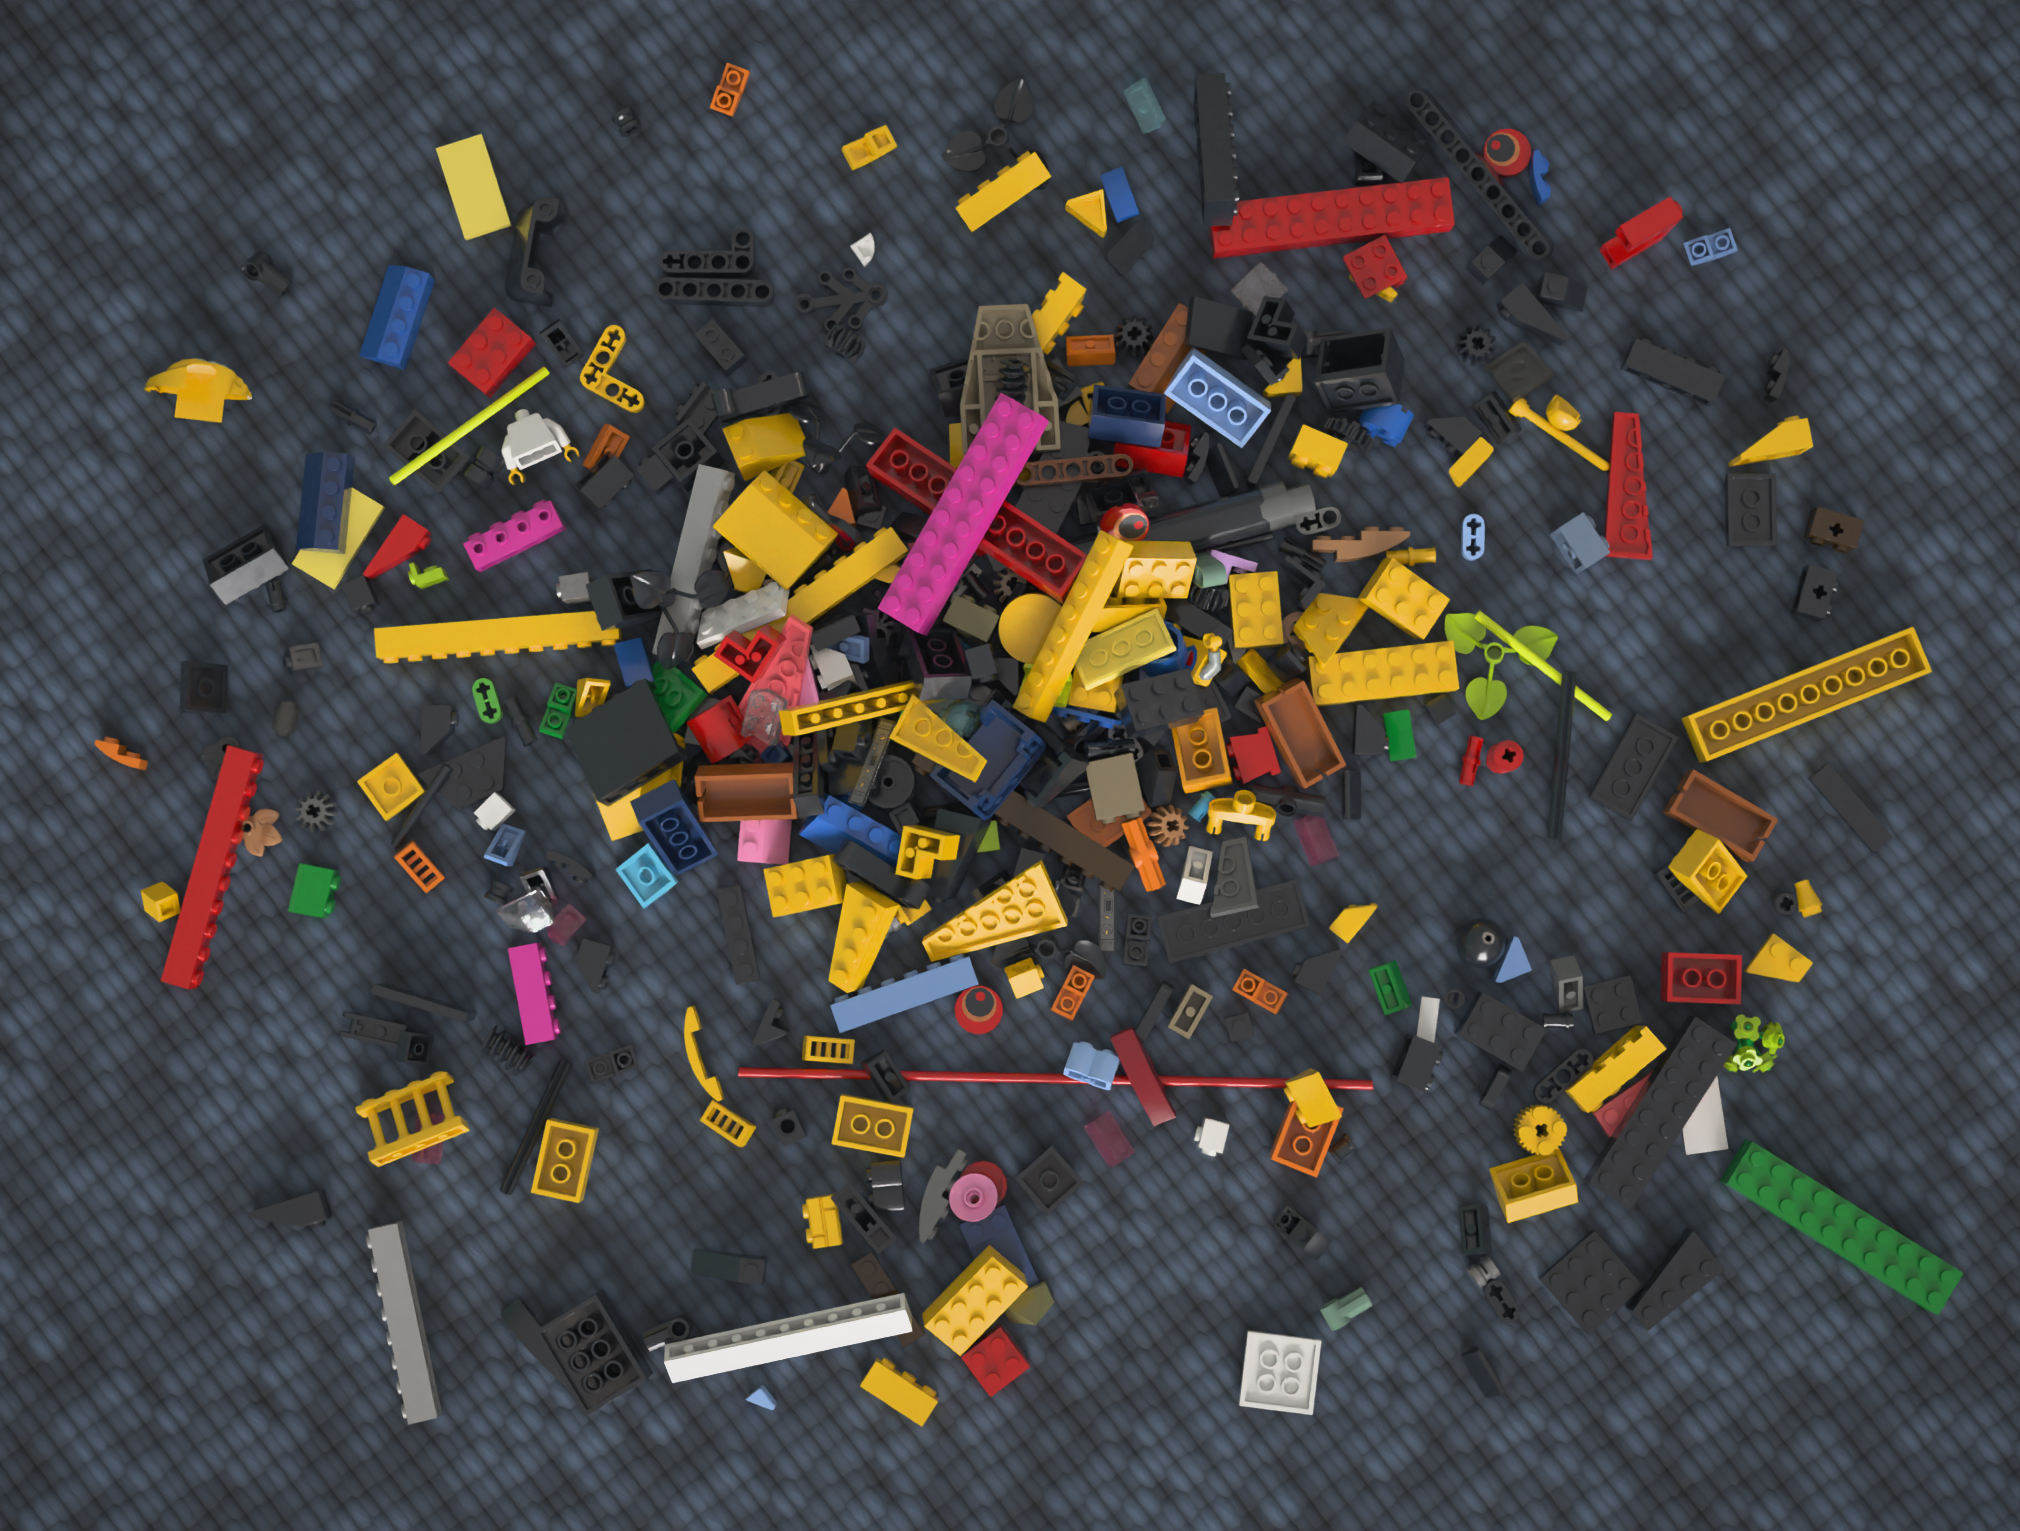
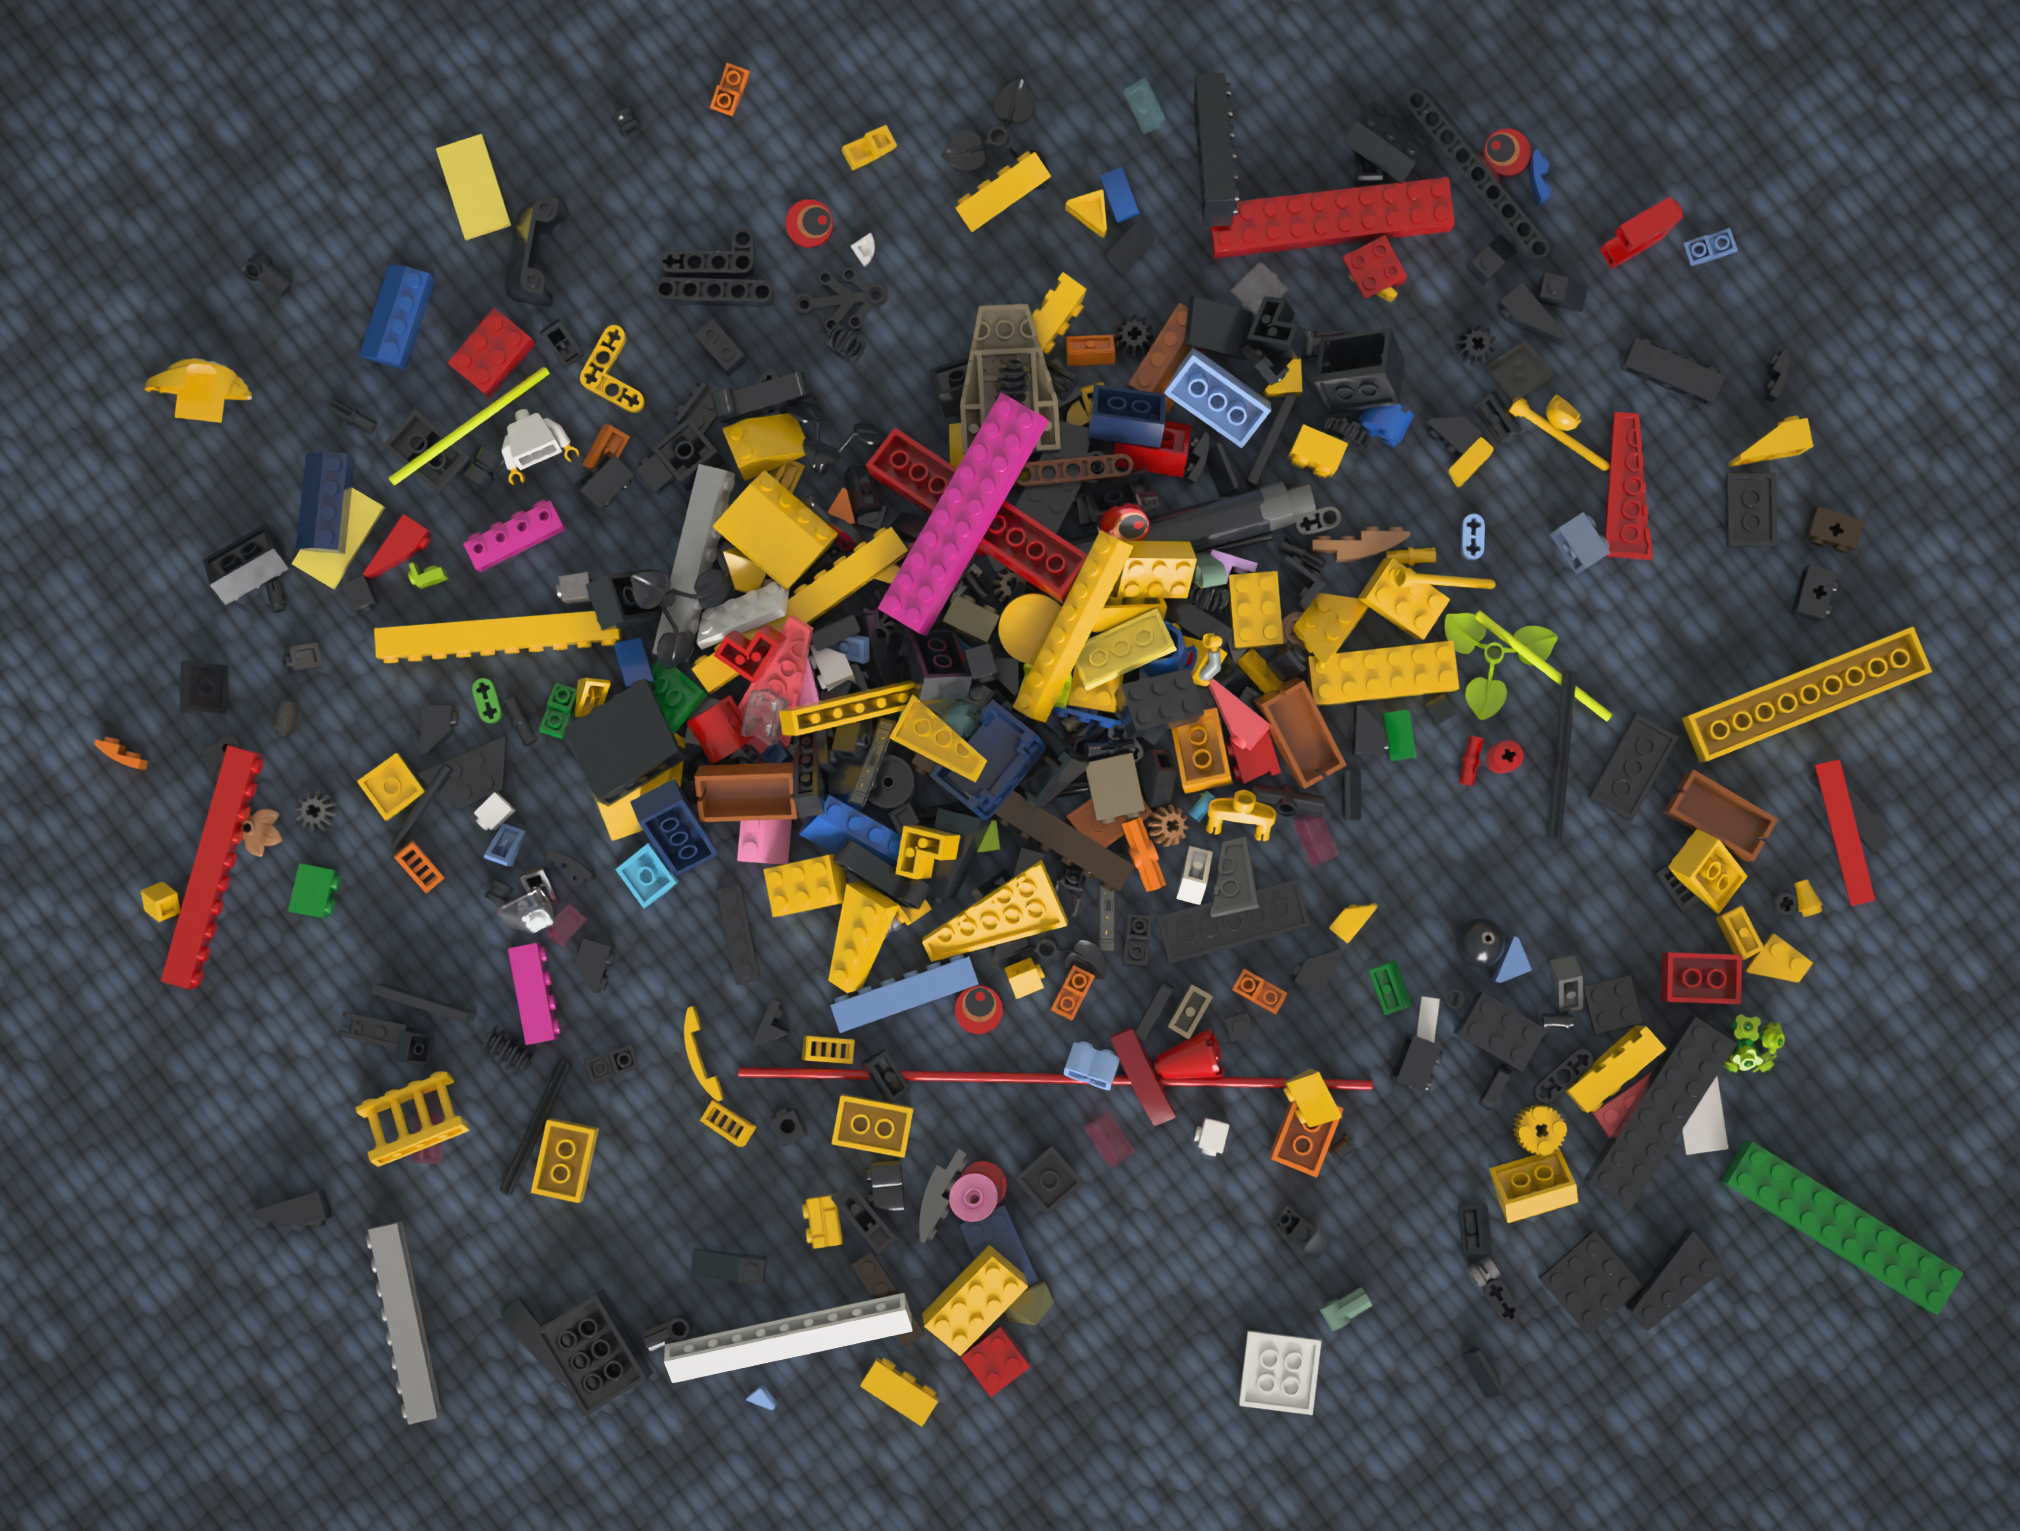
none -> tile [786,199,833,248]
none -> red cone [1154,1028,1224,1079]
none -> coral slope [1209,678,1270,751]
none -> yellow piece [1394,567,1496,589]
none -> yellow slope [1716,906,1765,960]
none -> red tile [1814,759,1876,906]

